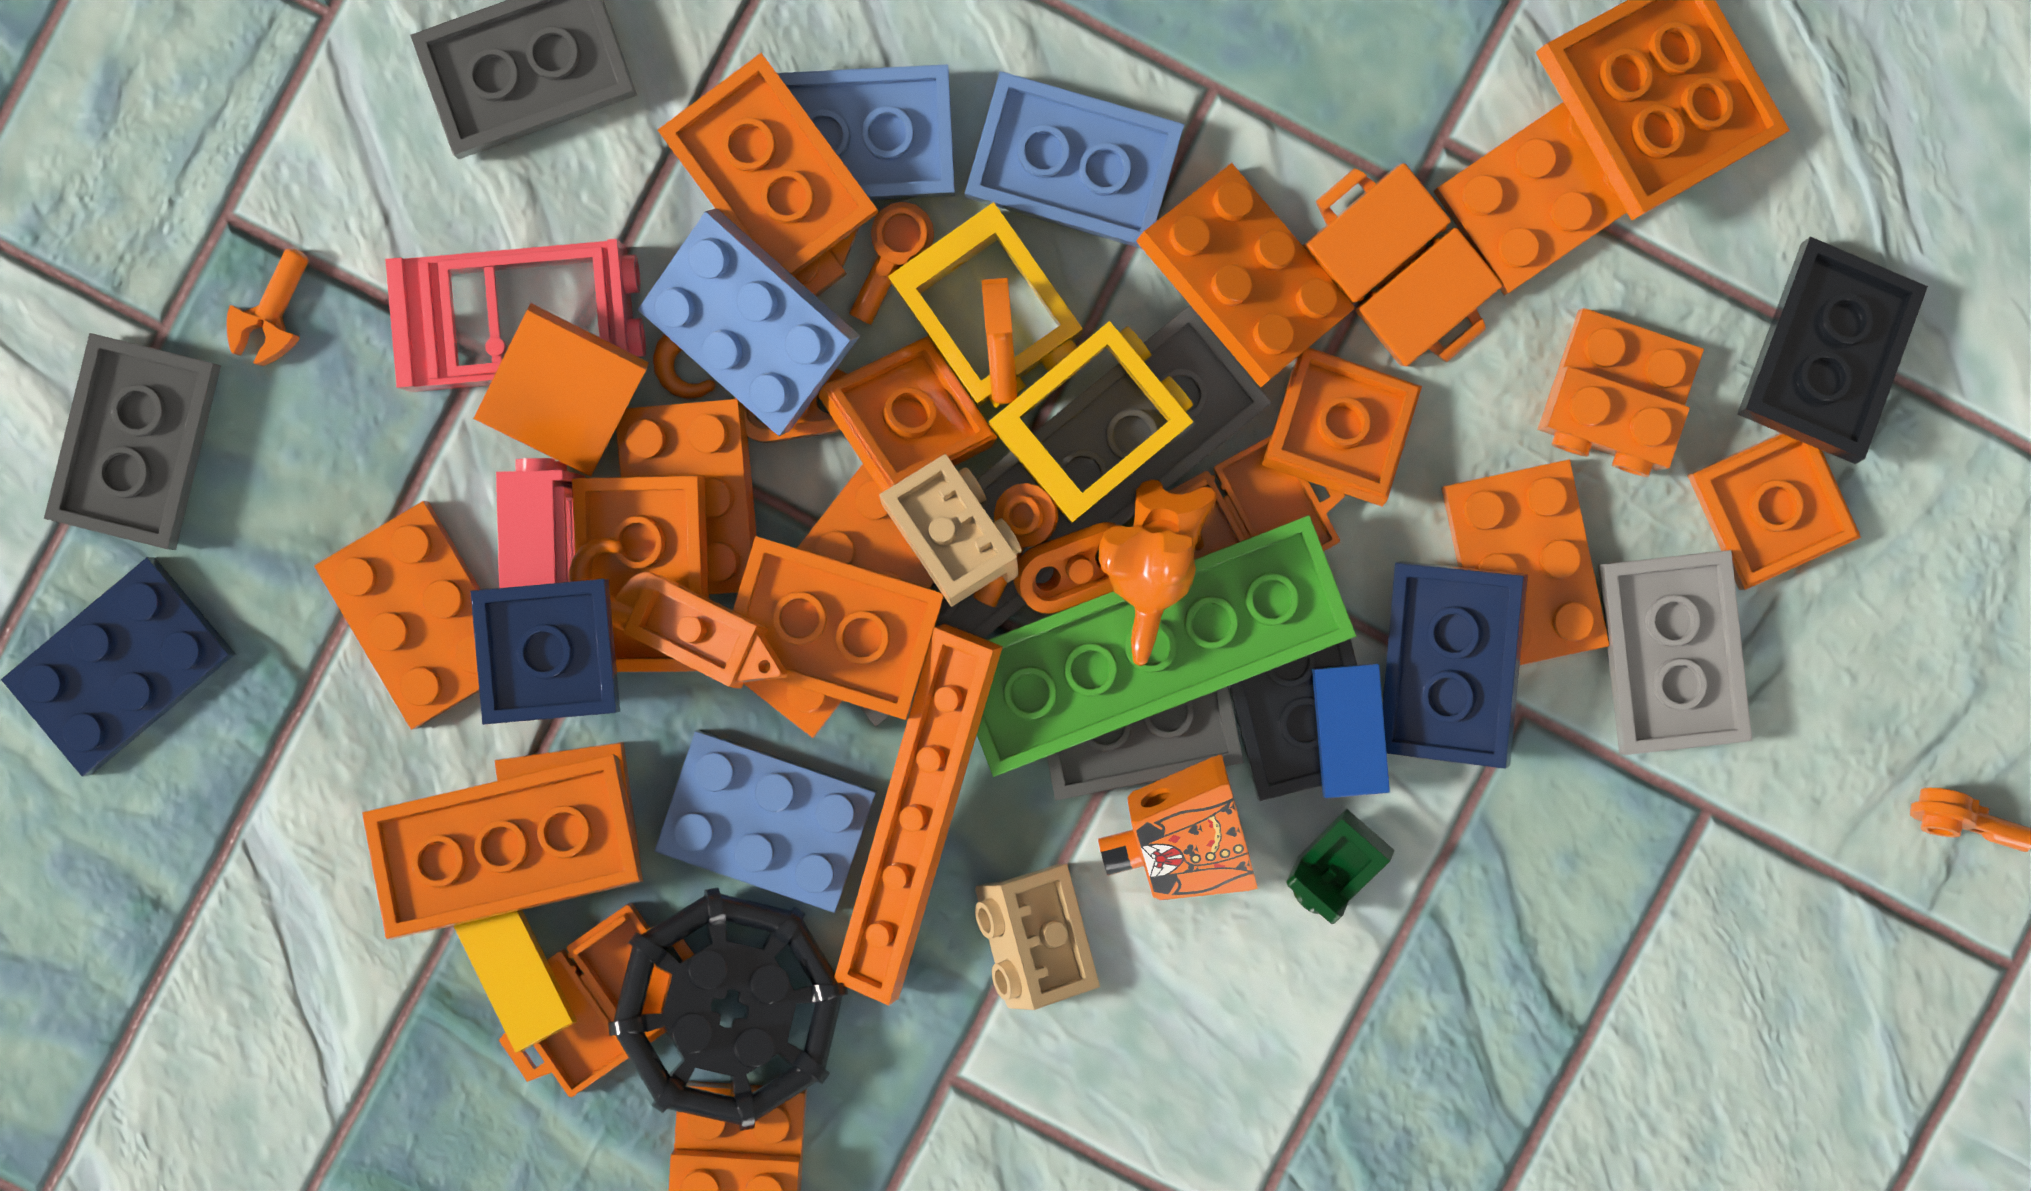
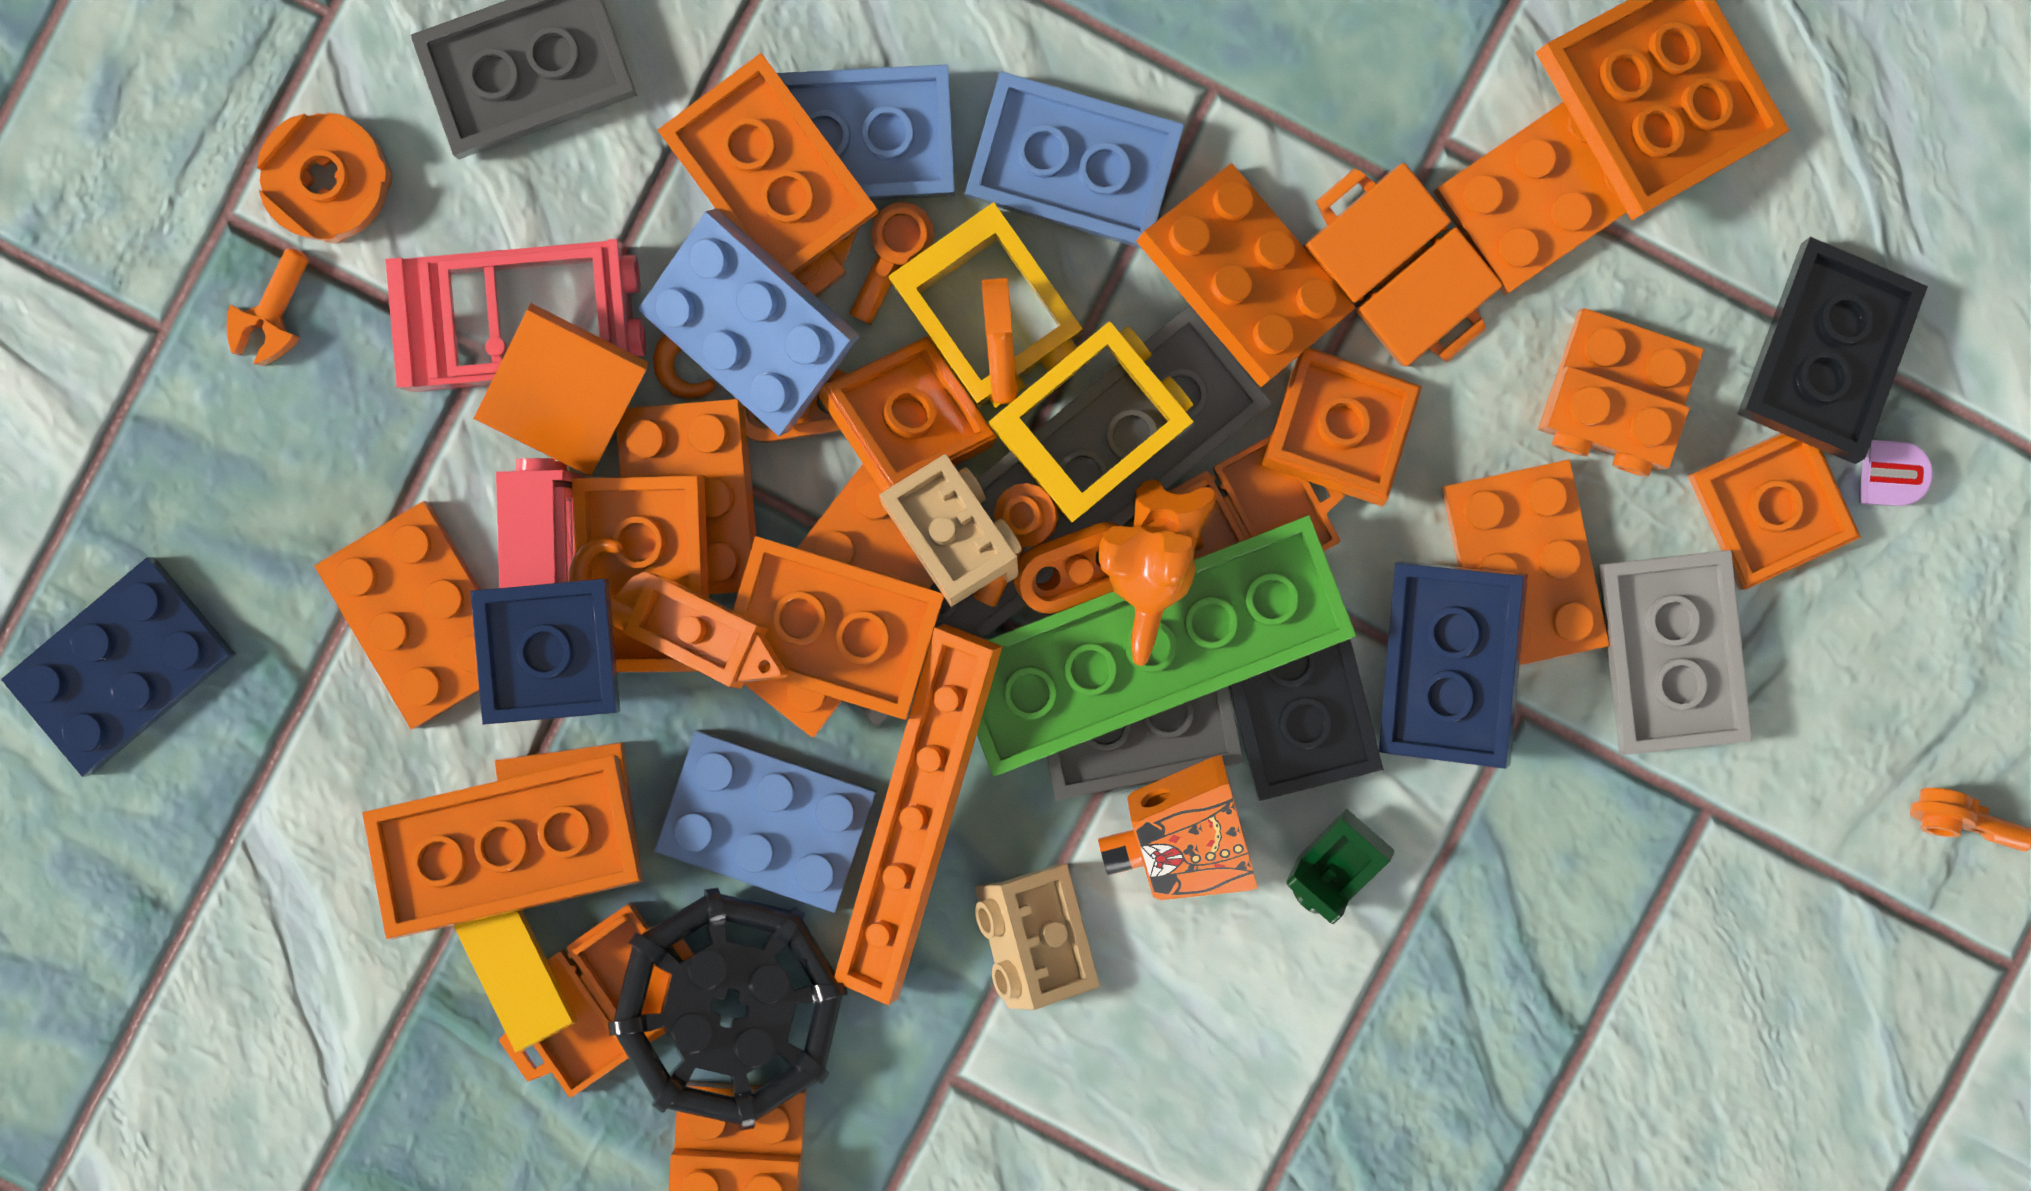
dark grey plate [44,333,221,550] -> none
blue tile [1312,663,1390,798] -> none
none -> orange plate [257,112,392,244]
none -> lavender tile [1859,440,1933,506]

